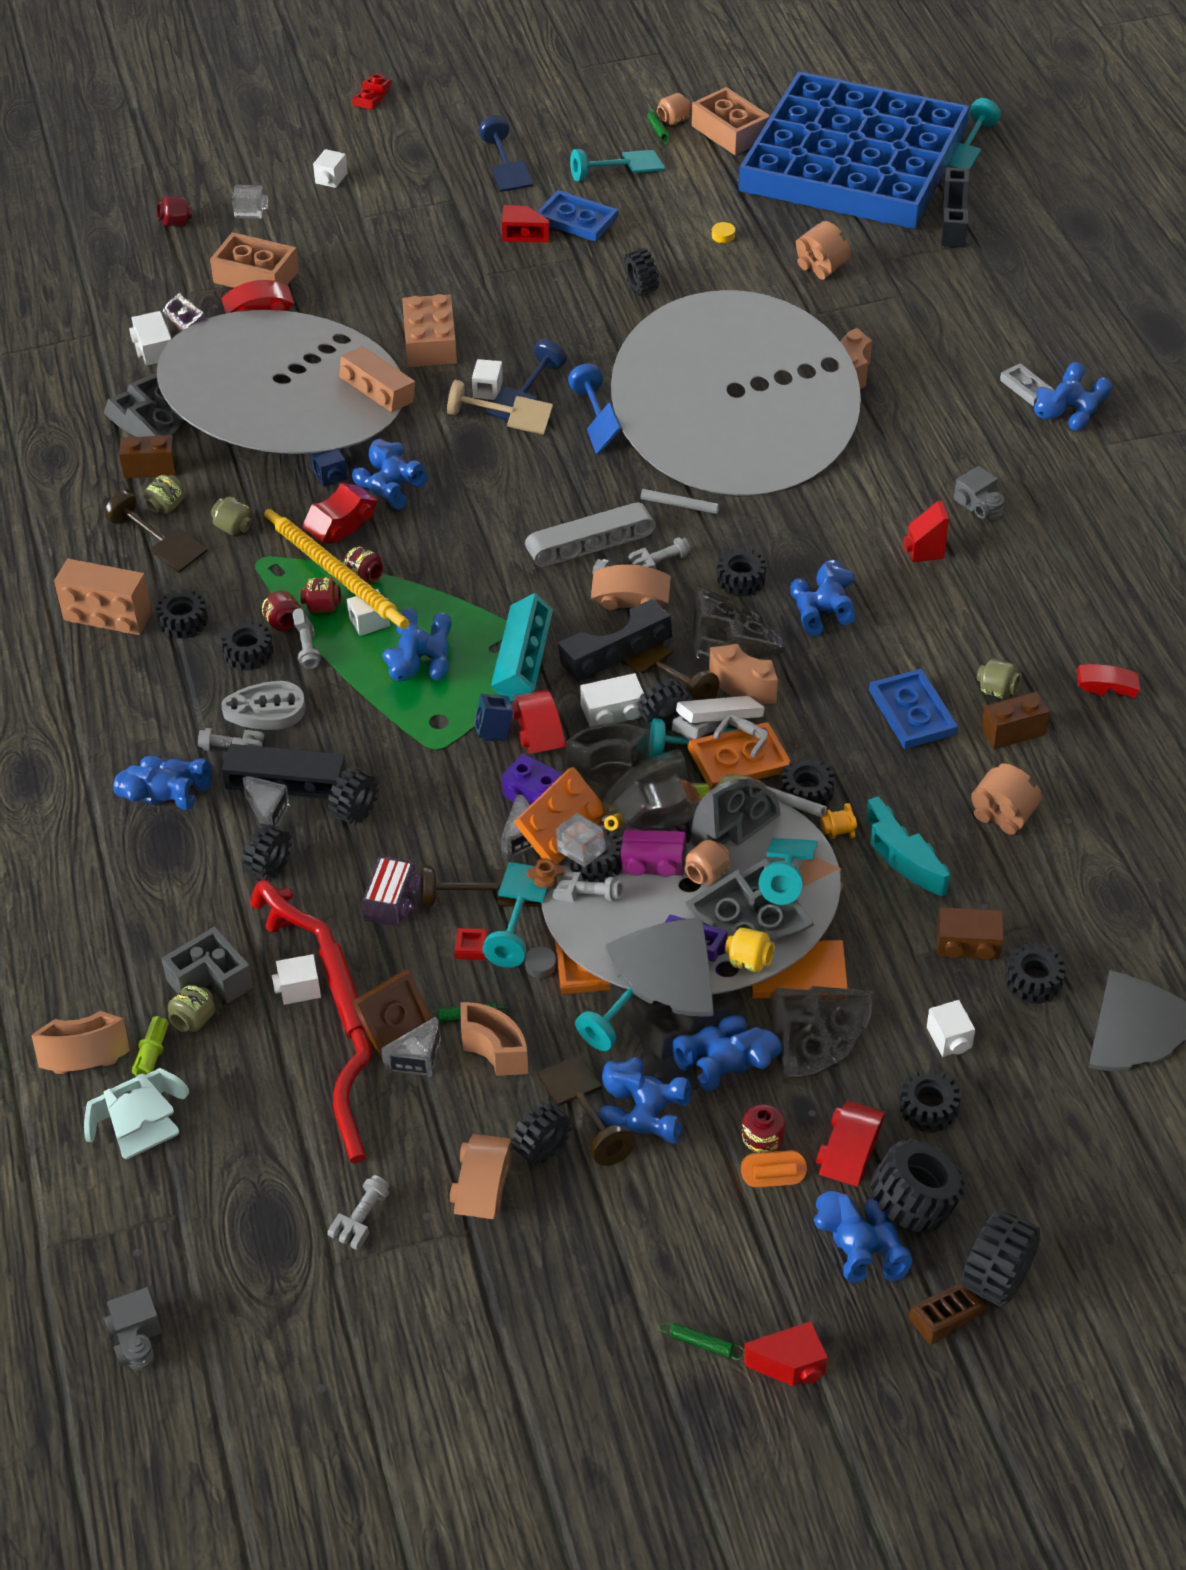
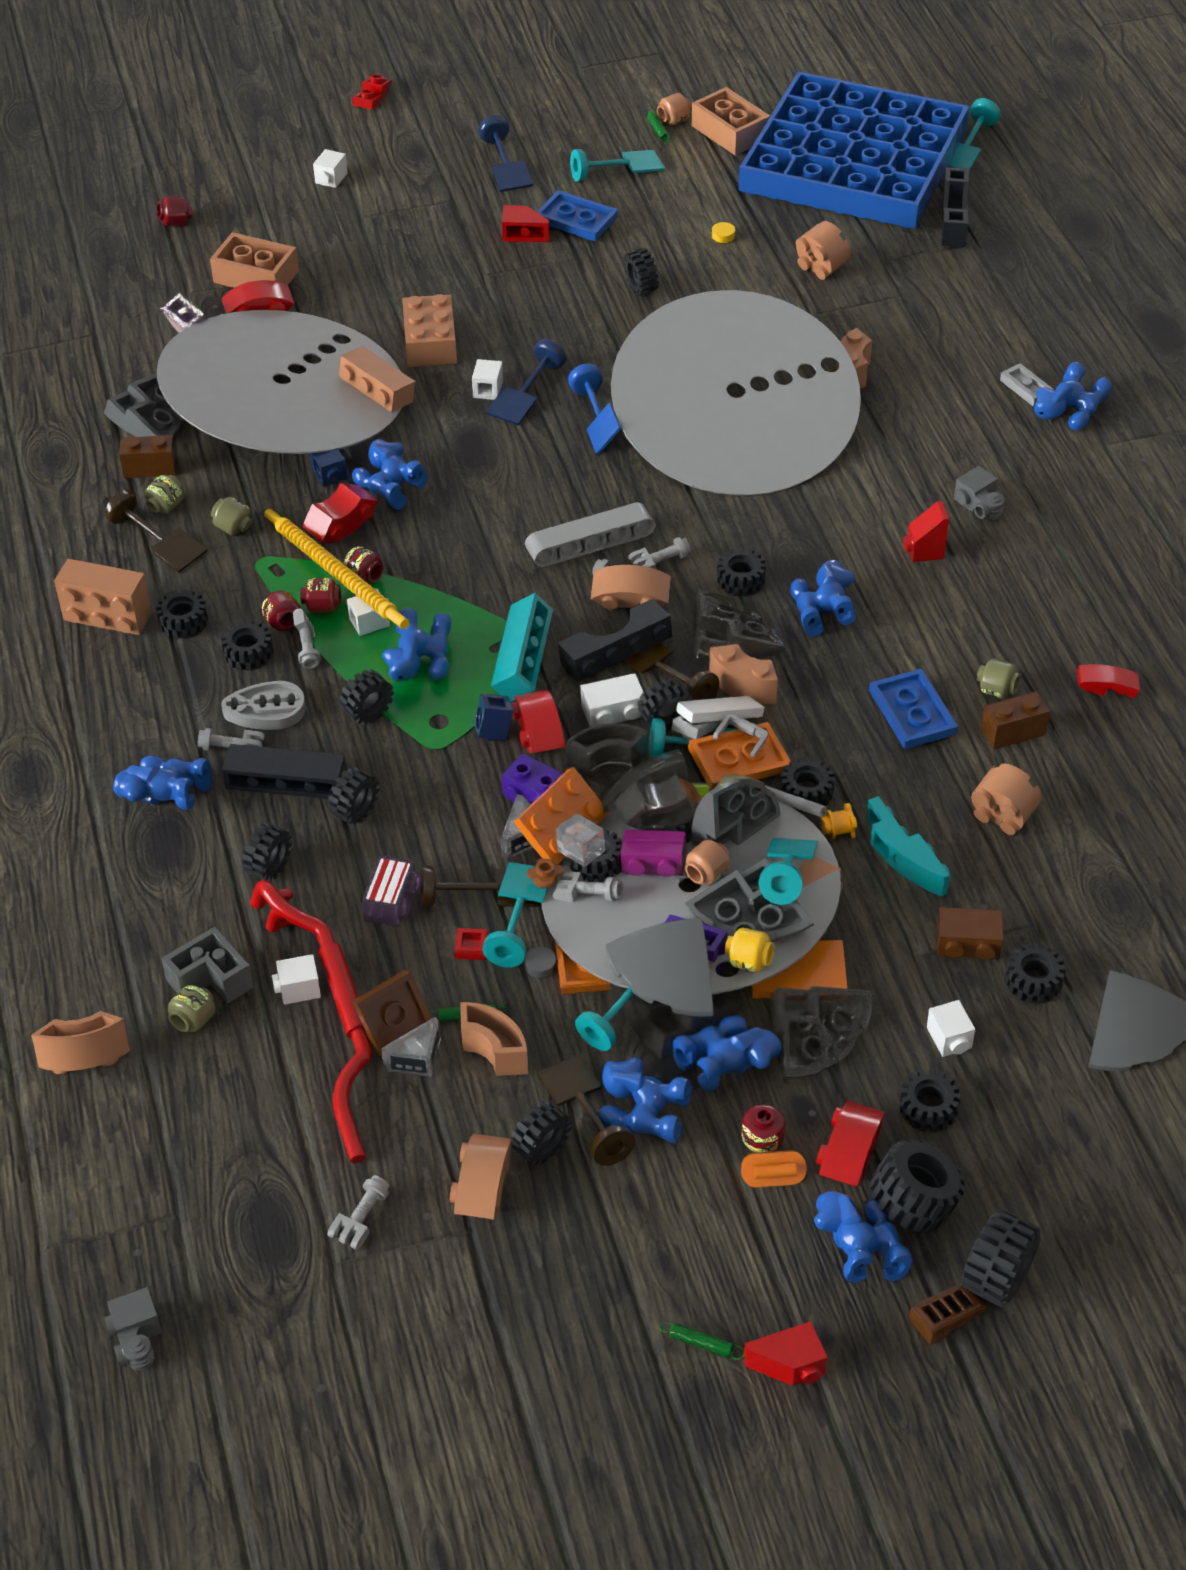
light aqua piece [84,1068,189,1159] -> none
white brick [129,311,171,366] -> none
lime axle [132,1016,169,1076] -> none
clear brick [232,185,268,218] -> none
clear slope [242,776,289,826] -> none
tan piece [447,379,553,435] -> none
yellow arm [600,812,626,835] -> none
light grey piece [641,489,719,514] -> none
none -> black tyre [339,669,394,725]

